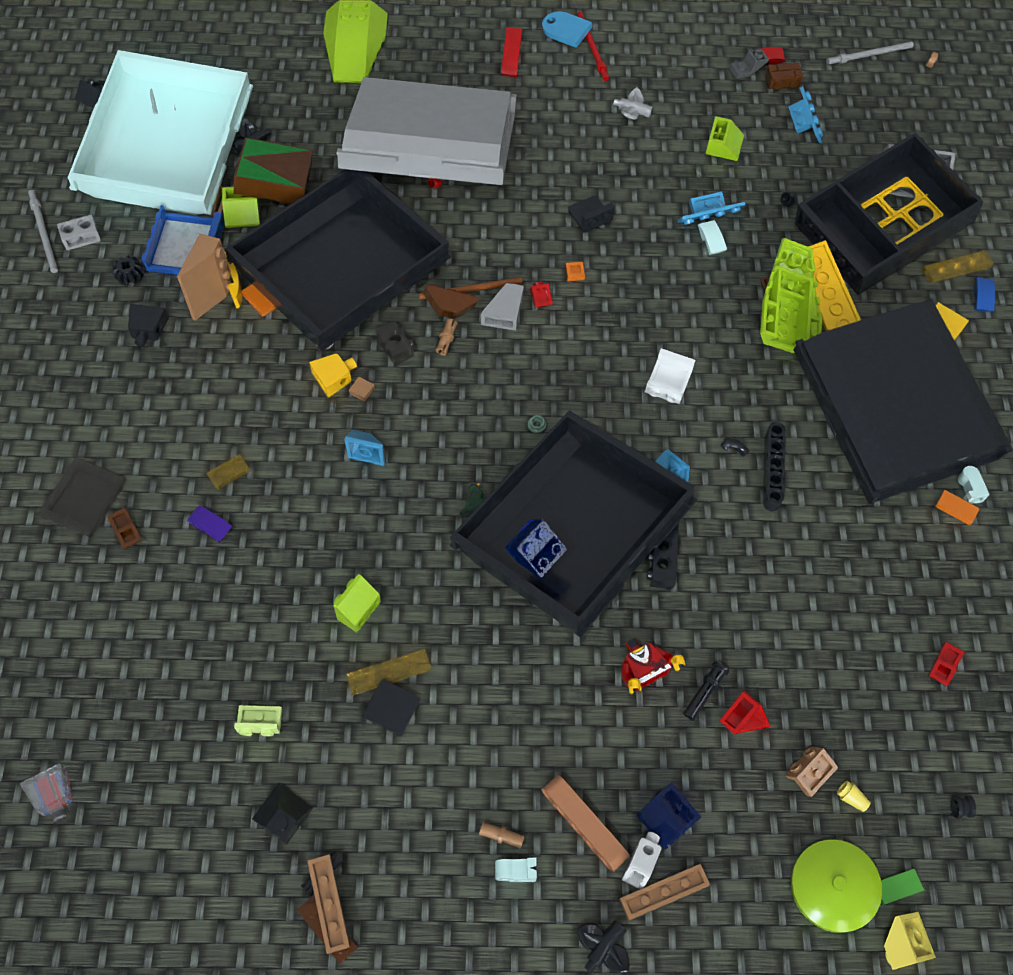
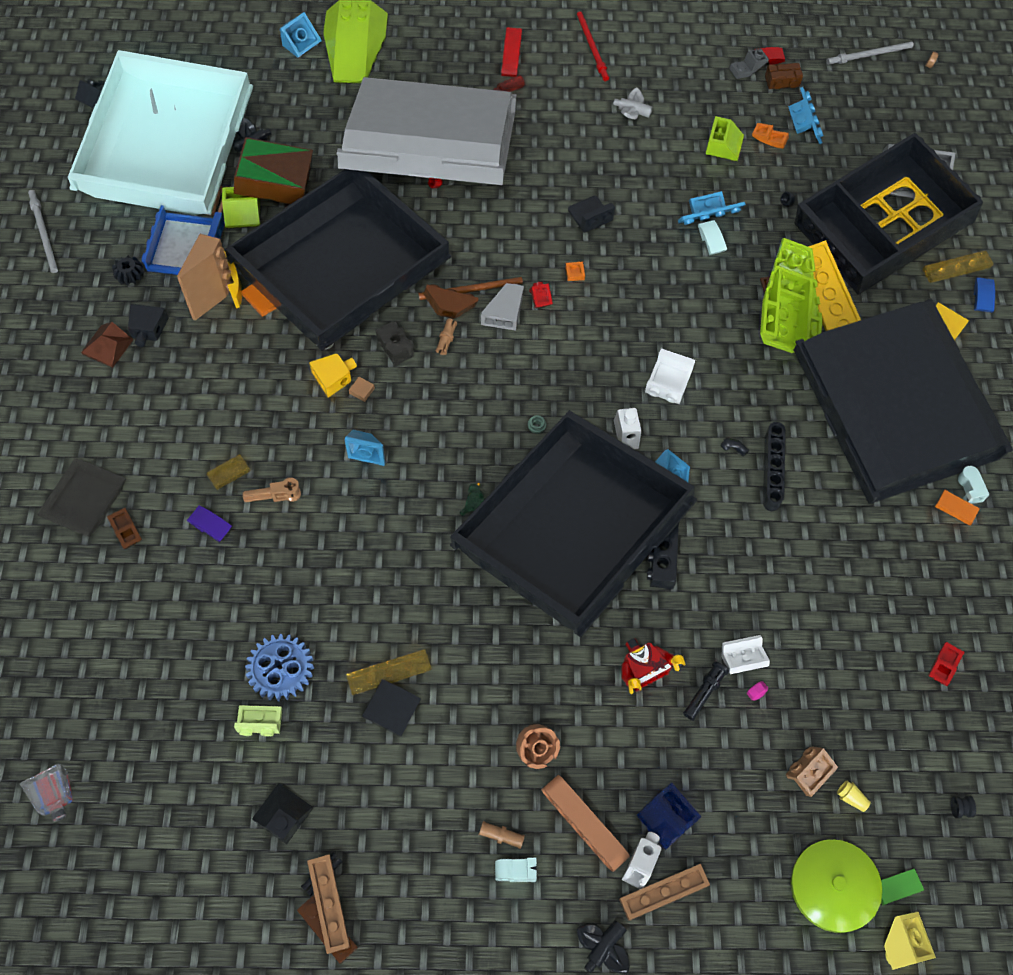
light grey brick [57,214,101,250] -> none
lime slope [333,574,381,633] -> none
clear blue slope [505,519,567,578] -> none
dark azure tile [542,11,592,48] -> none
red slope [719,690,771,735] -> none
none -> copper slope [81,322,133,368]
none -> medium nougat connector [243,478,301,502]
none -> medium blue gear [245,634,314,701]
none -> dark azure slope [280,12,322,58]
none -> clear red cylinder [493,75,525,92]
none -> nougat cylinder [516,724,560,769]
none -> white torso [614,408,641,450]
none -> white bracket [722,635,770,674]
none -> dark pink tile [747,681,768,700]
none -> orange slope [752,123,789,149]

